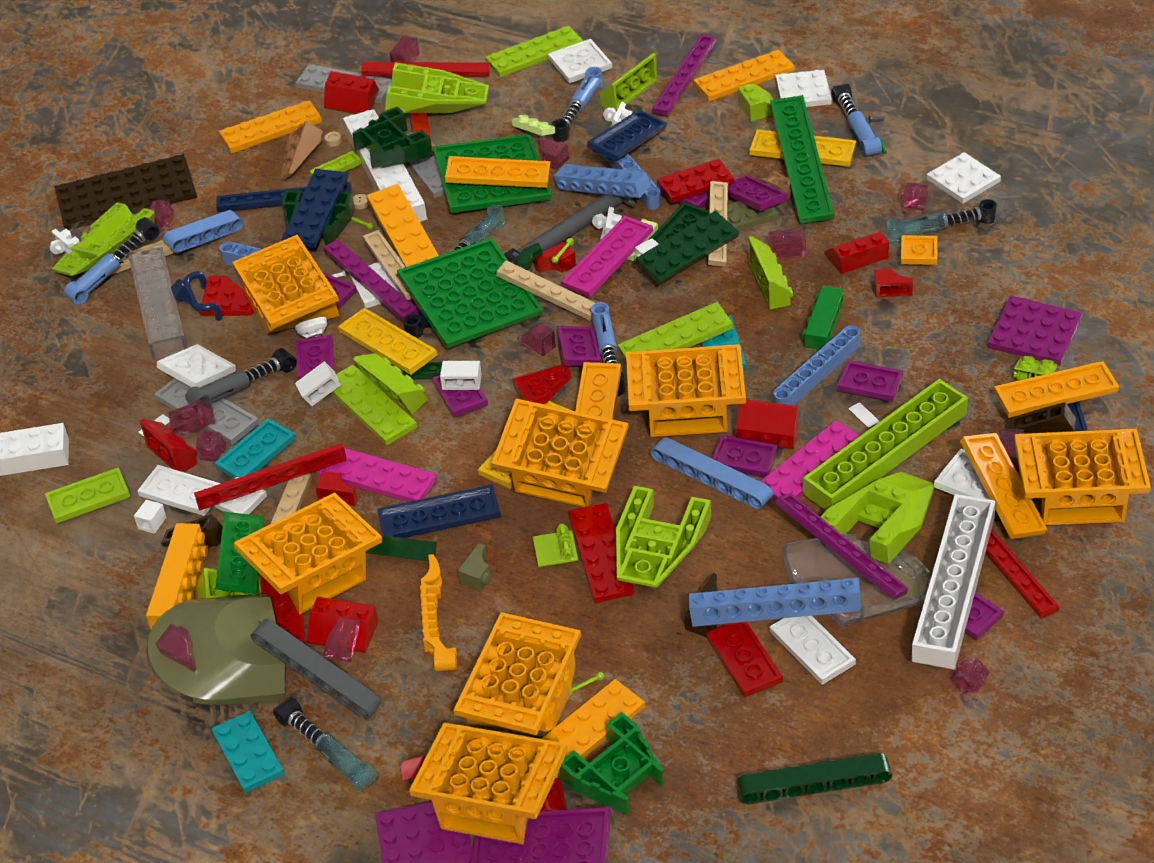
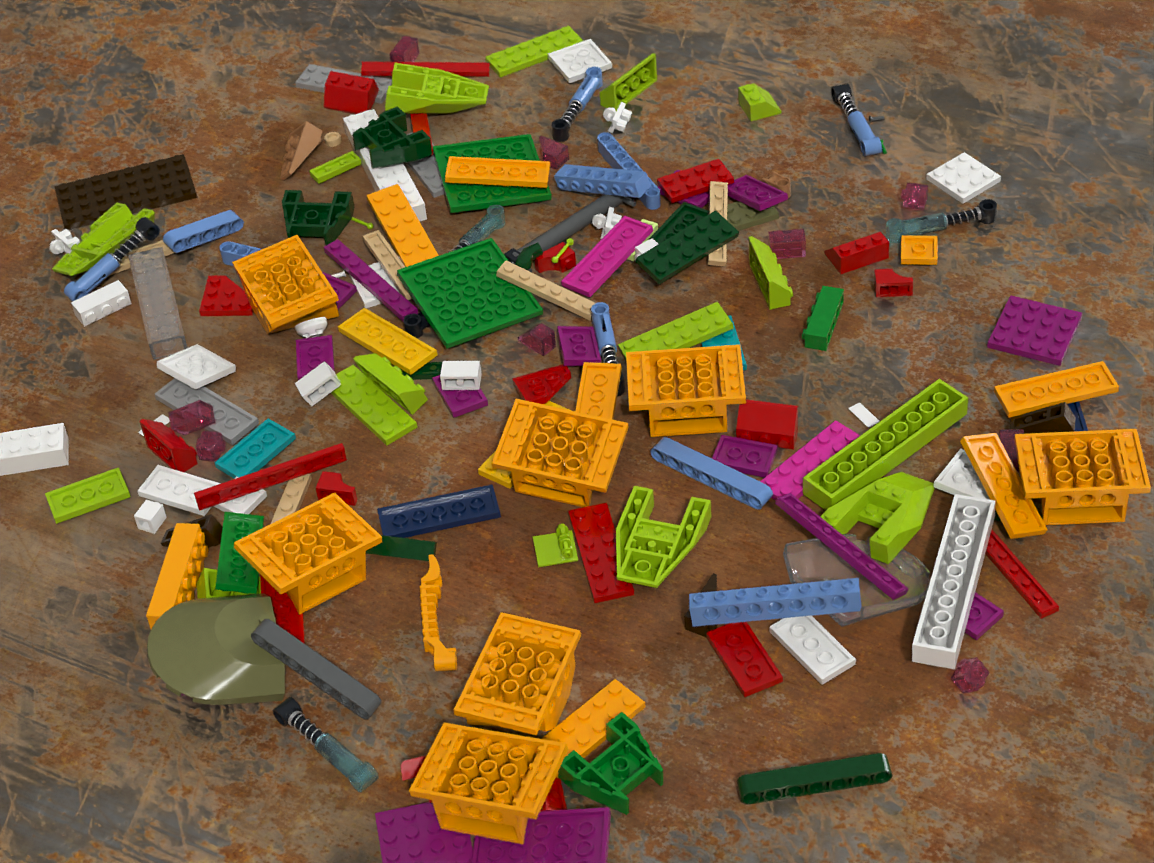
clear pink brick [148,200,174,227] -> none
clear pink slope [155,624,196,672] -> none
dark blue piece [171,271,223,321] -> none
piece [185,348,297,412] -> none
teal plate [211,711,285,793] -> none
dark blue plate [216,182,352,212] -> none
light orange plate [219,100,322,153] -> none
dark blue plate [282,168,349,248] -> none
red slope [307,597,379,653] -> none
dark pink plate [316,448,437,502] -> none
clear pink slope [323,617,360,662] -> none
tan tile [353,194,369,210] -> none
olive arch [458,543,492,592] -> none
yellowish green plate [512,115,555,136] -> none
lime hinge [570,672,604,696] -> none
dark blue plate [587,109,667,161] -> none
magenta plate [652,34,716,116] -> none
light orange plate [694,50,795,102] -> none
yellow plate [750,129,856,167] -> none
green plate [770,95,834,224] -> none
medium blue beam [773,325,860,405] -> none
white plate [776,70,832,107] -> none
magenta plate [838,360,903,402] -> none
lime hinge [1013,356,1058,380] -> none
none -> white brick [71,280,132,327]

